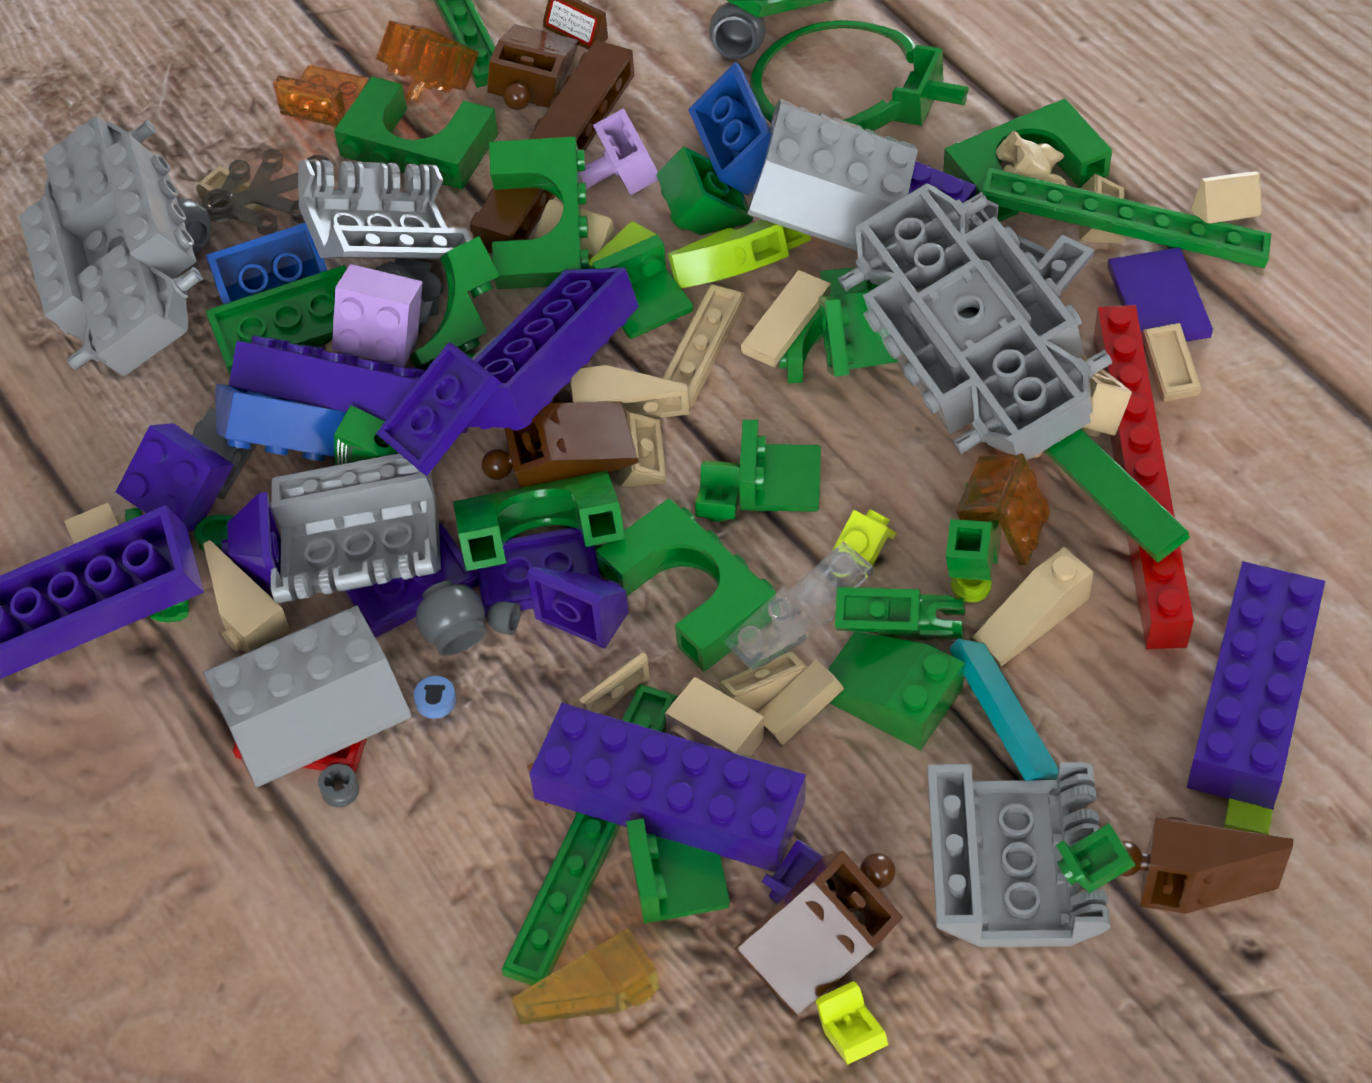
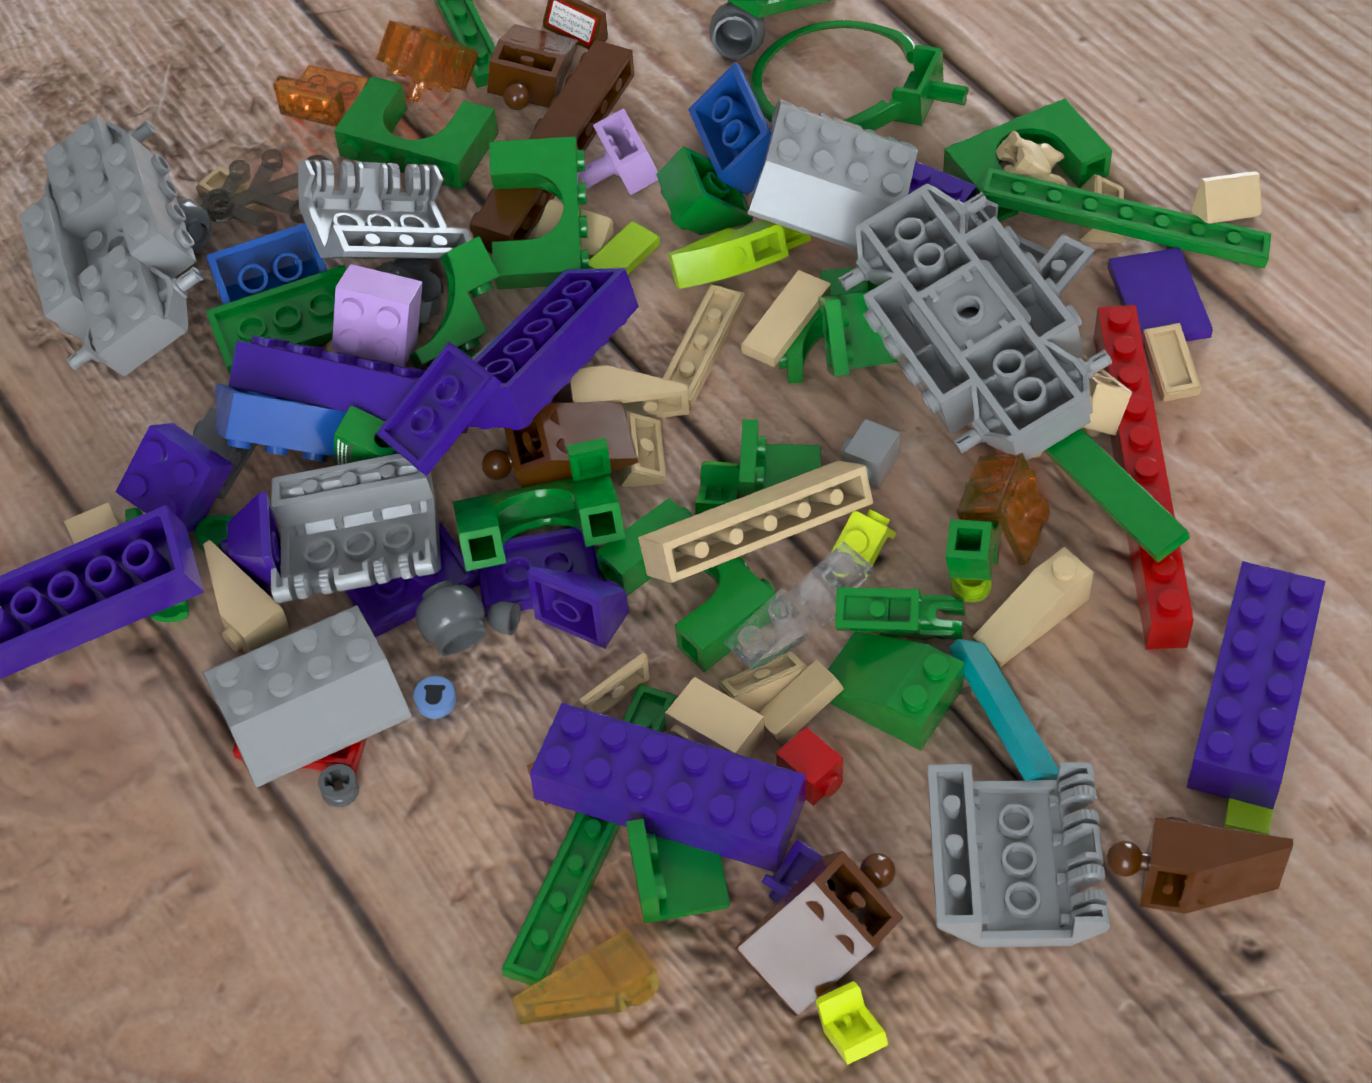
green bracket [592,235,693,339] -> none
green bracket [1056,823,1136,894] -> none
none -> green tile [567,437,612,482]
none -> tan brick [638,460,873,583]
none -> red brick [776,727,843,806]
none -> light grey brick [840,419,900,489]

